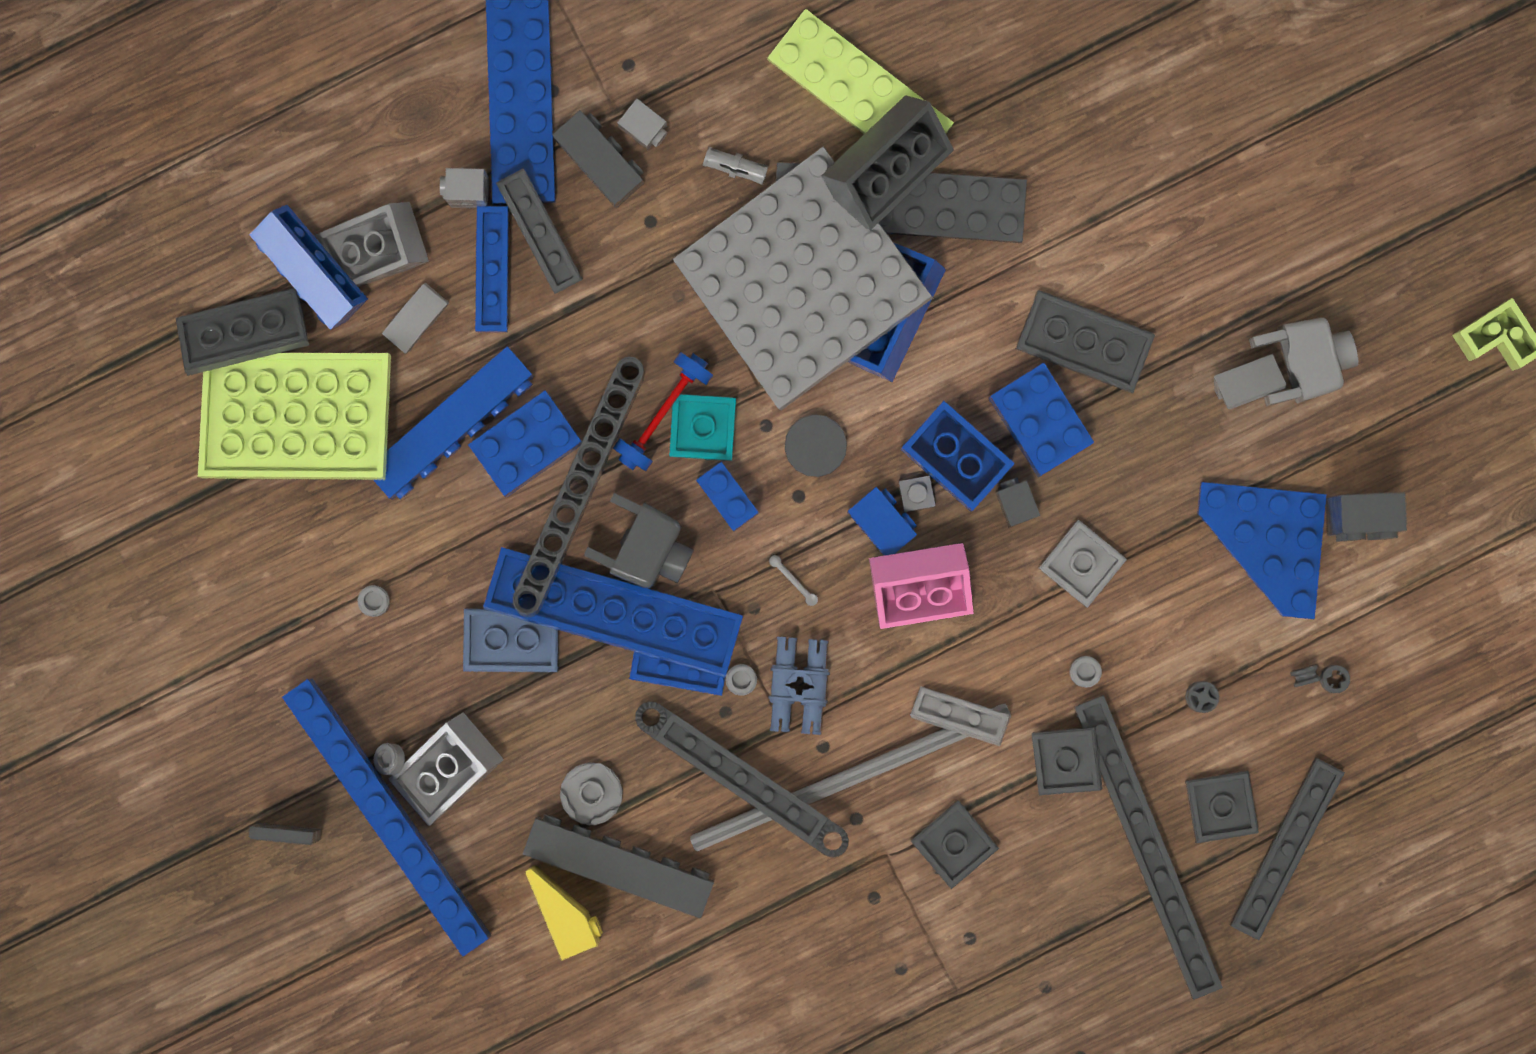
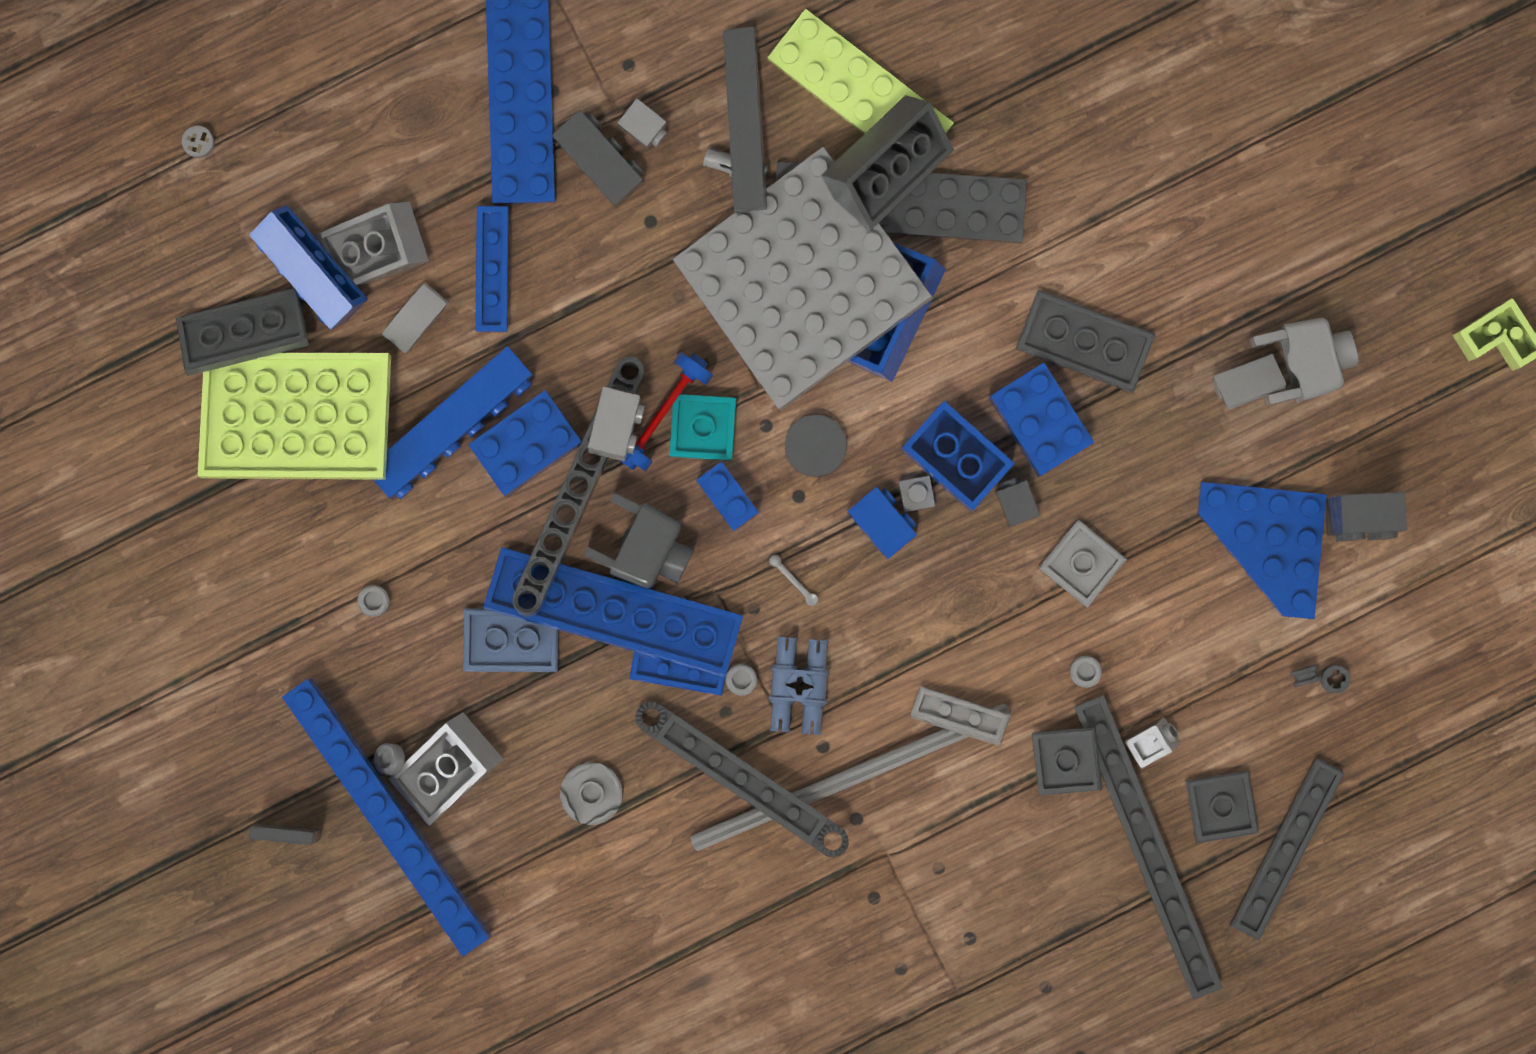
light grey brick [440,168,489,208] -> none
dark grey tile [496,168,582,294] -> none
dark grey brick [523,814,714,919] -> none
light yellow slope [525,865,603,960] -> none
bright pink brick [869,543,974,629] -> none
dark grey tile [910,800,999,889] -> none
dark grey wheel [1185,681,1219,713] -> none
none -> light grey tile [182,126,215,158]
none -> light grey brick [588,387,645,461]
none -> dark grey tile [723,26,767,213]
none -> bracket [1125,717,1180,769]

